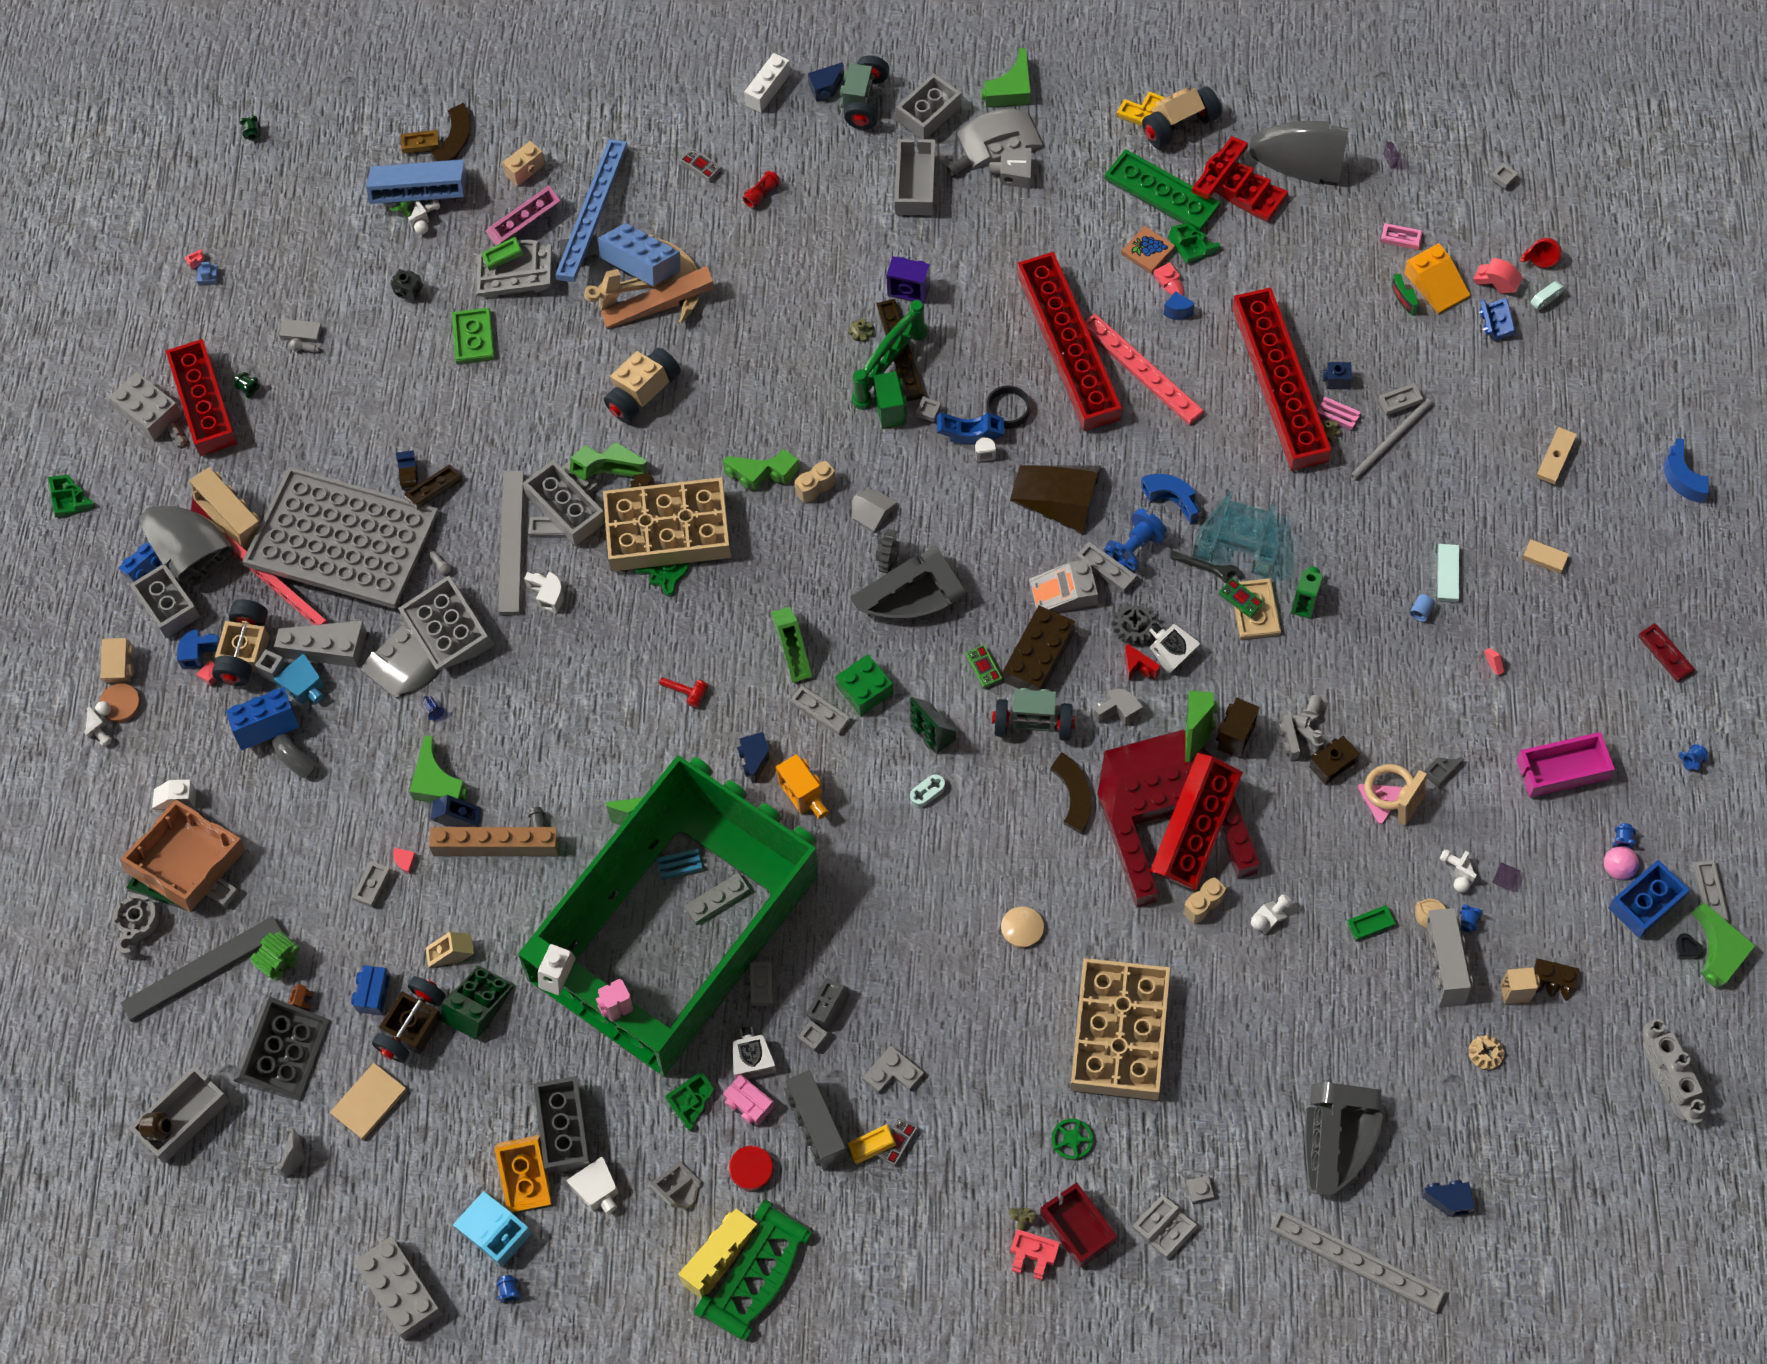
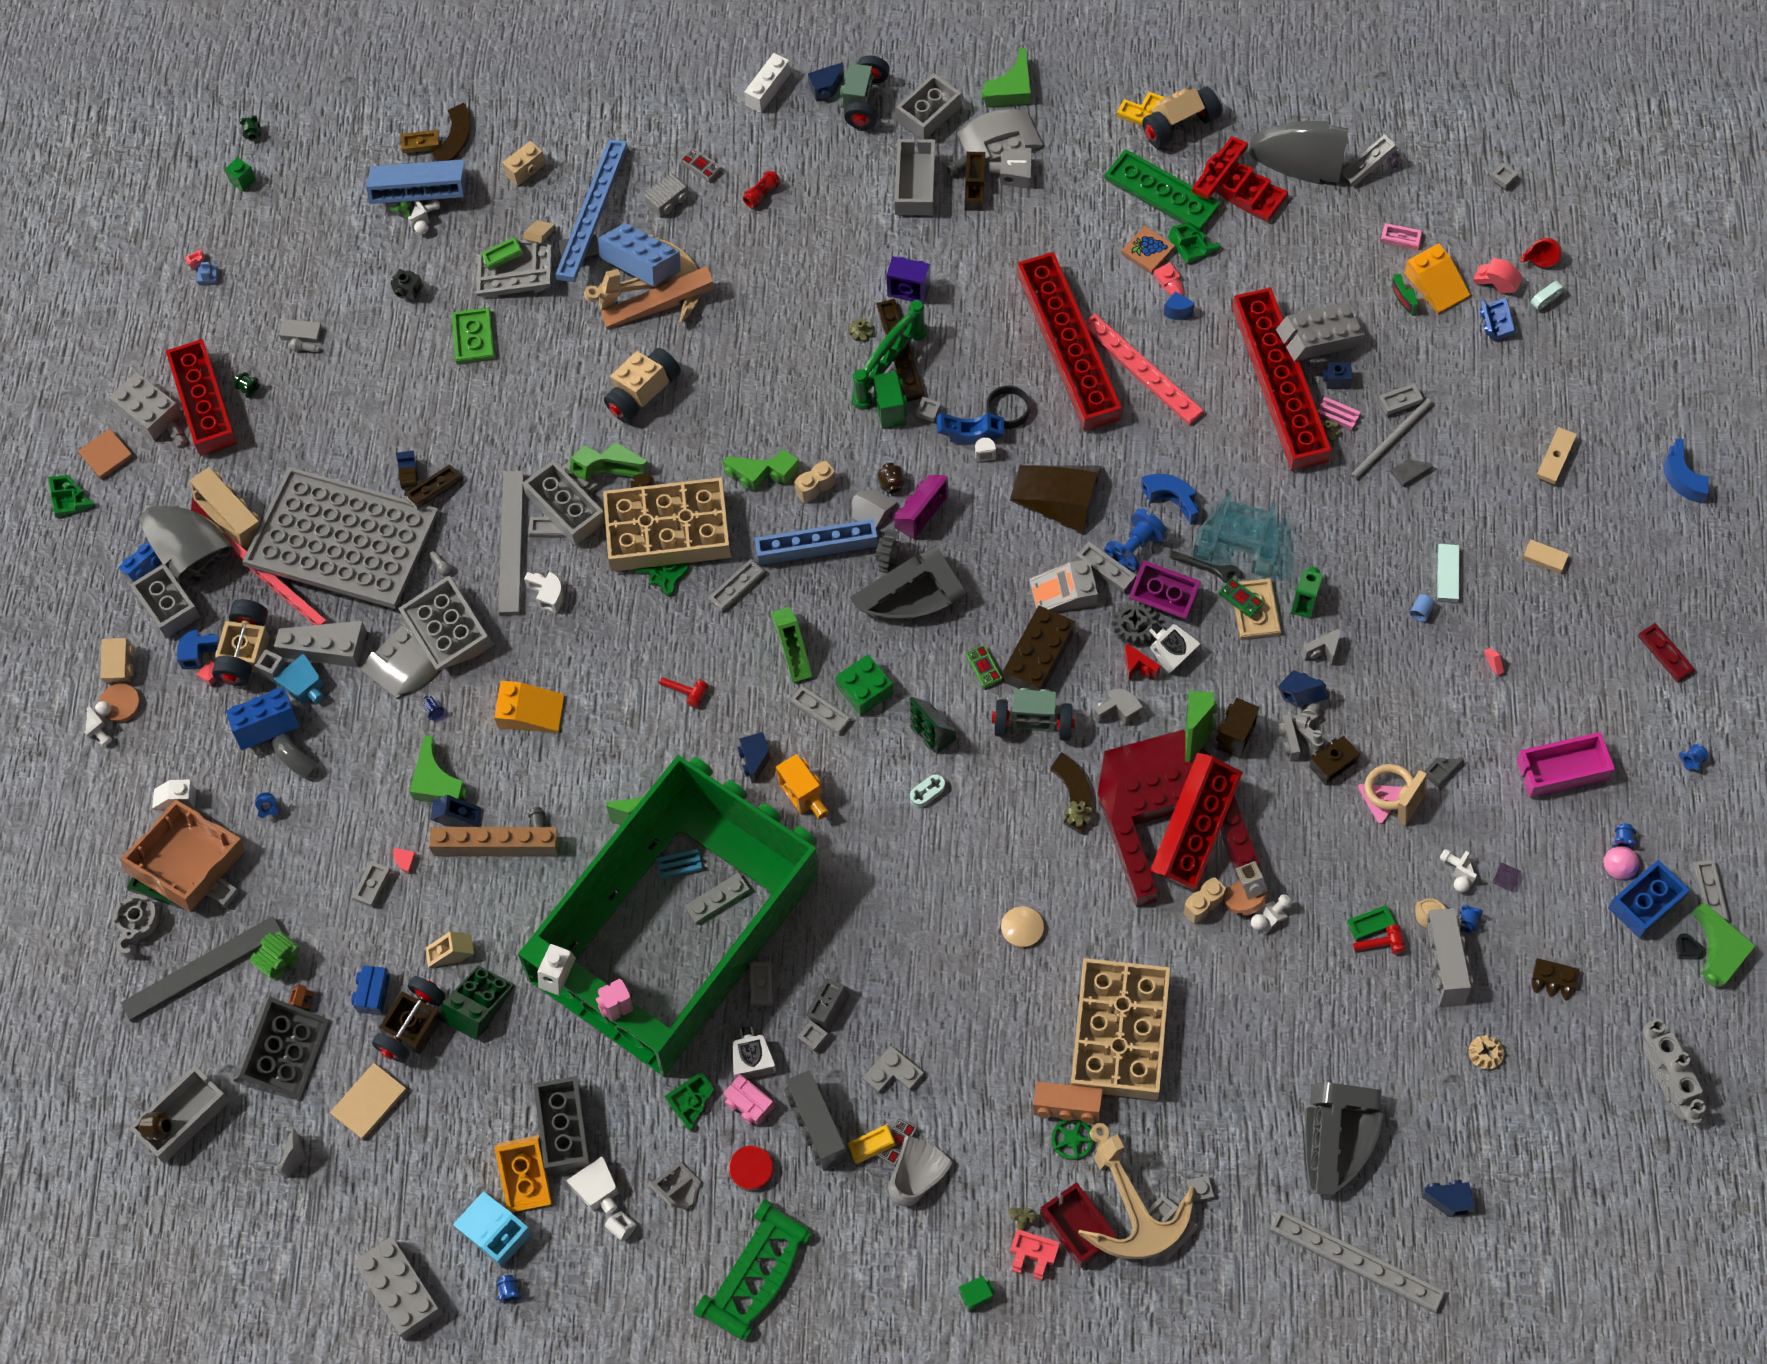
bright pink brick [485,185,560,245] -> none
light yellow wedge [678,1208,758,1299] -> none
tan brick [1500,967,1540,1005] -> none
none -> nougat tile [78,429,133,480]
none -> green brick [224,157,256,191]
none -> blue brick [255,792,278,818]
none -> light orange slope [494,681,565,733]
none -> tan tile [523,220,555,243]
none -> white brick [605,1211,637,1242]
none -> light grey brick [644,173,688,217]
none -> light grey tile [708,559,765,613]
none -> medium blue brick [755,519,878,565]
none -> dark brown head [877,463,905,494]
none -> light grey hair [888,1136,952,1206]
none -> magenta slope [894,475,948,540]
none -> green brick [959,1276,995,1313]
none -> dark brown slope [964,152,986,211]
none -> nougat brick [1033,1081,1102,1123]
none -> olive plant [1064,801,1092,827]
none -> tan piece [1078,1123,1193,1259]
none -> magenta slope [1129,560,1202,619]
none -> nougat tile [1224,881,1268,915]
none -> light grey brick [1235,861,1268,900]
none -> light grey piece [1276,303,1365,361]
none -> dark blue slope [1278,670,1330,707]
none -> light grey slope [1301,629,1341,665]
none -> light grey plate [1341,134,1398,187]
none -> red piece [1353,924,1406,955]
none -> flat silver tile [1391,459,1433,487]

